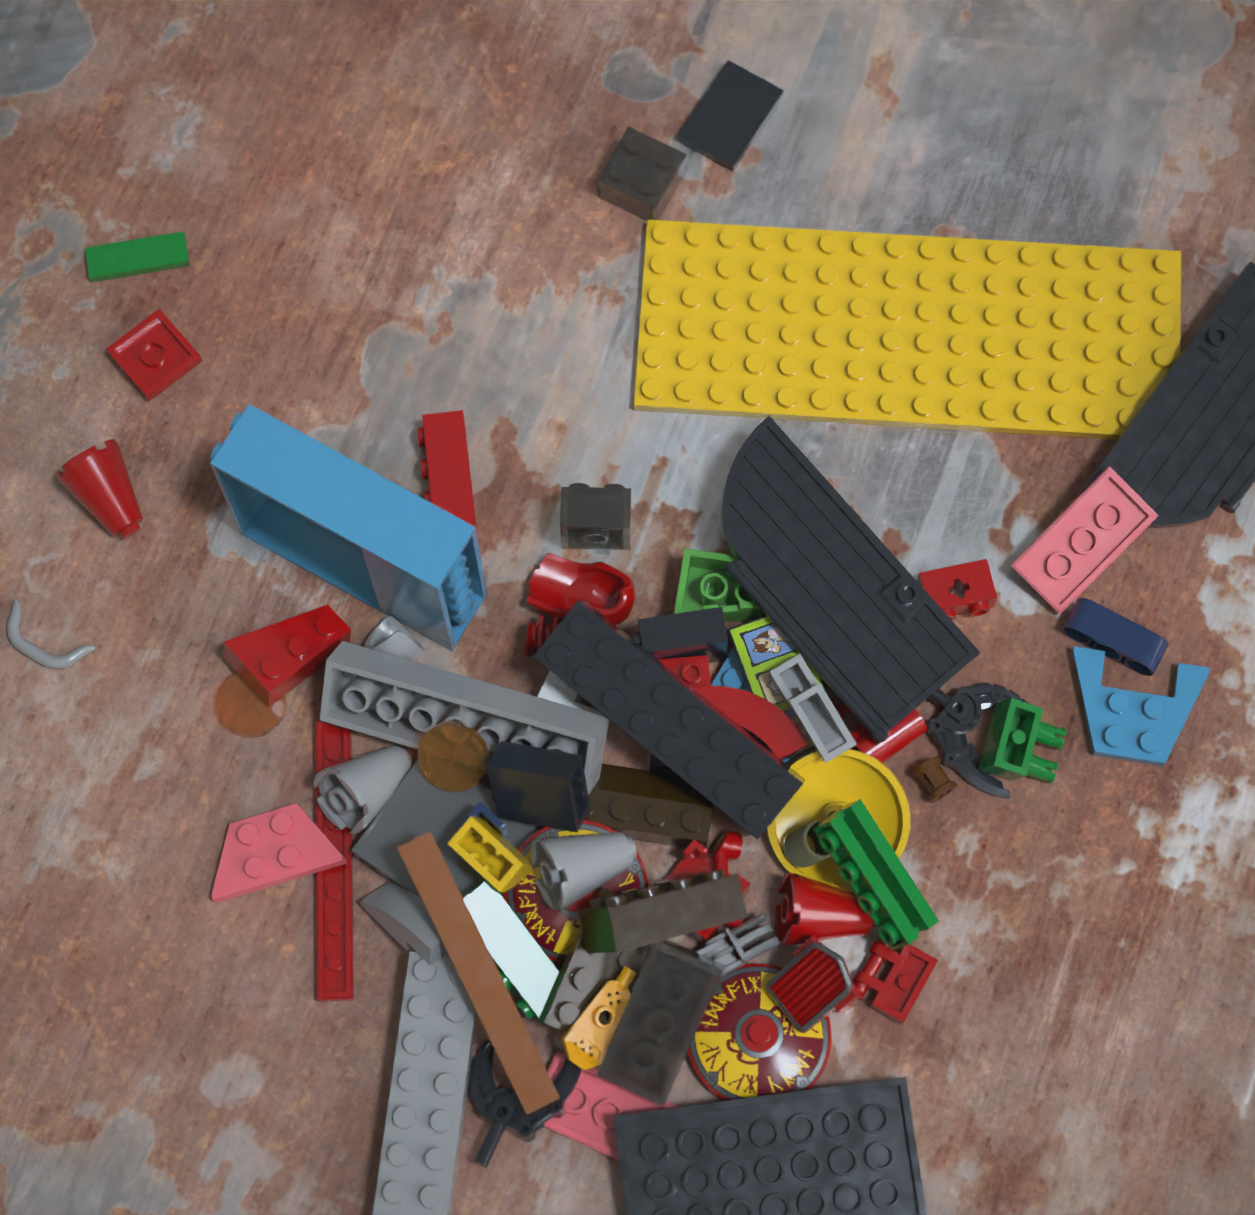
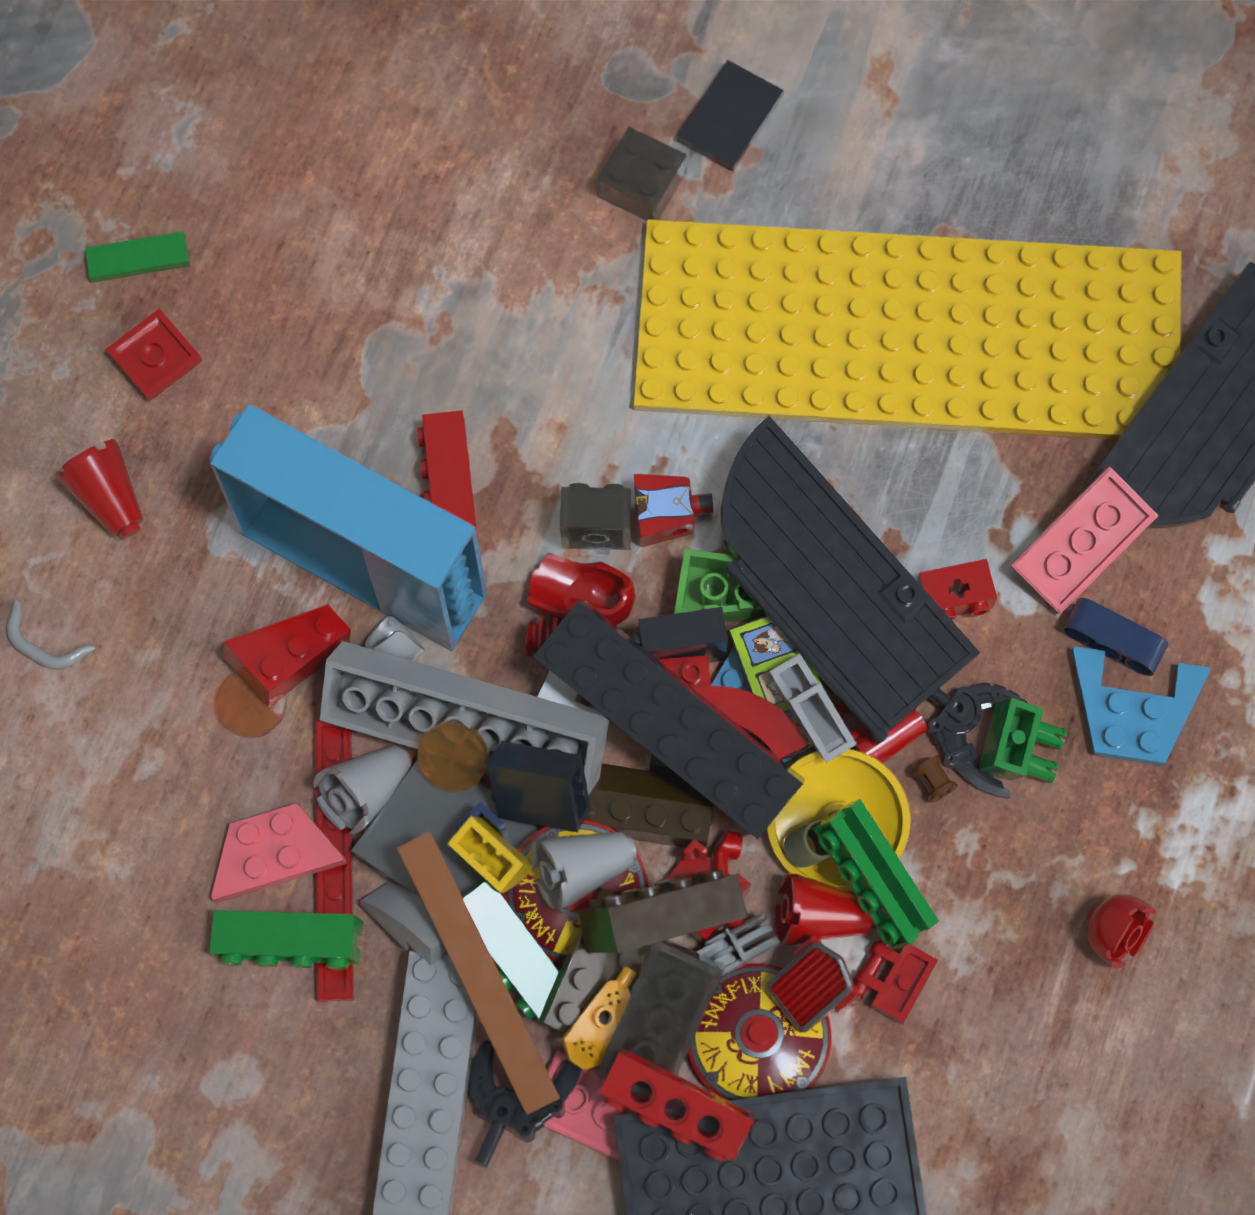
none -> green brick [210,910,363,970]
none -> red brick [599,1047,755,1161]
none -> torso [634,474,714,547]
none -> red cylinder [1087,894,1156,969]

